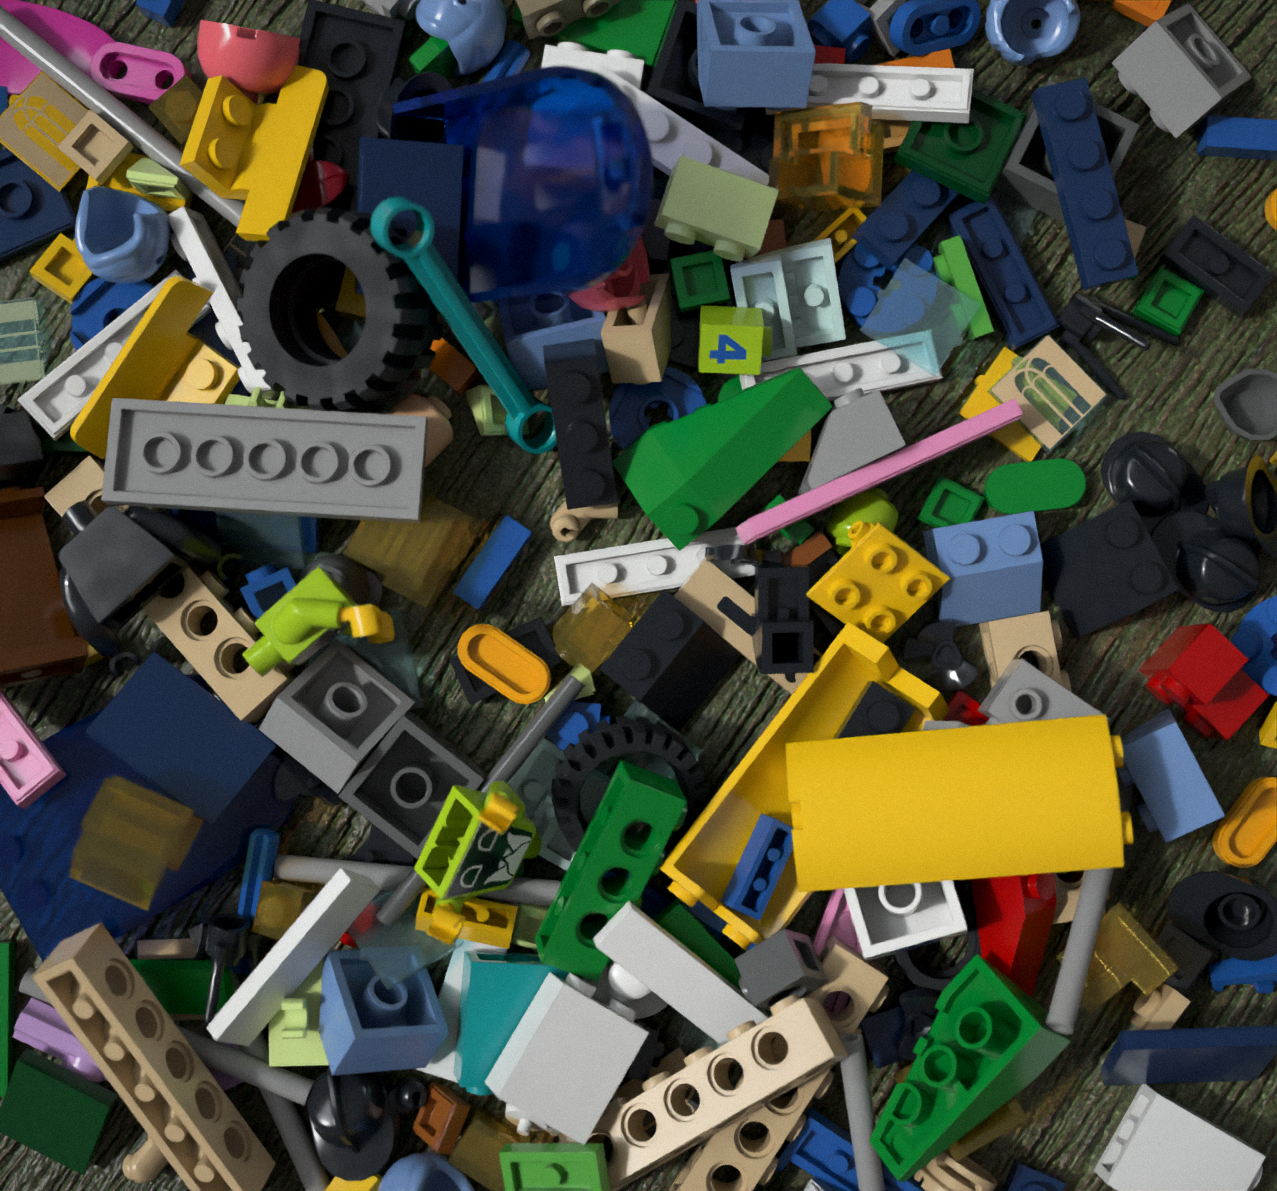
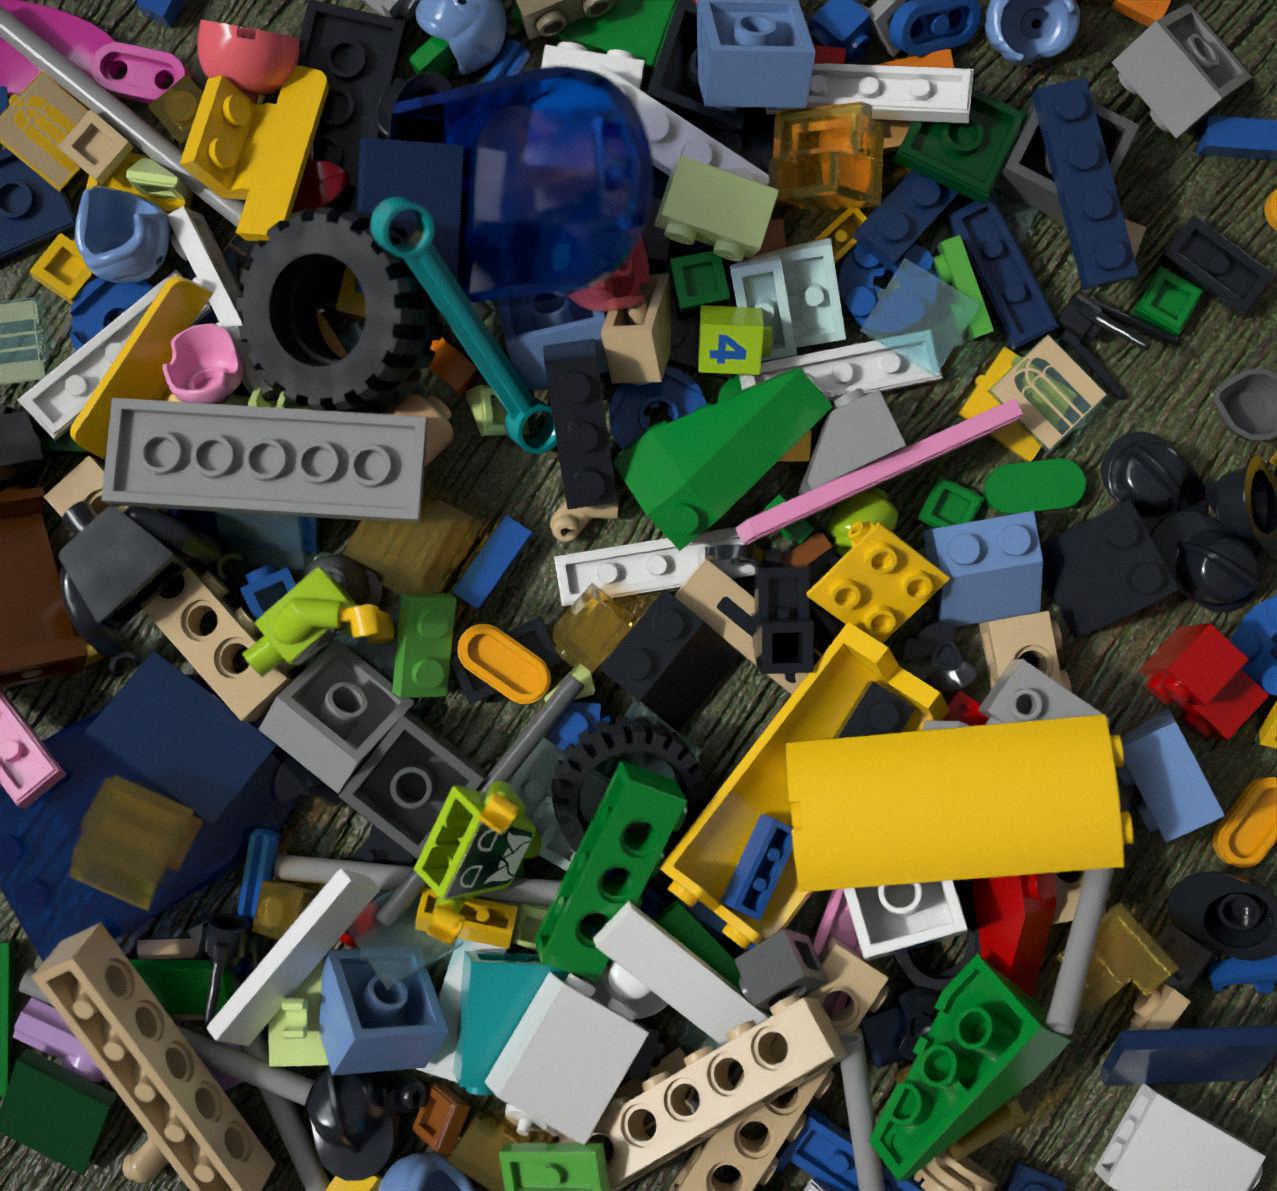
none -> bright pink hair [163,323,245,404]
none -> bright green plate [392,593,456,698]

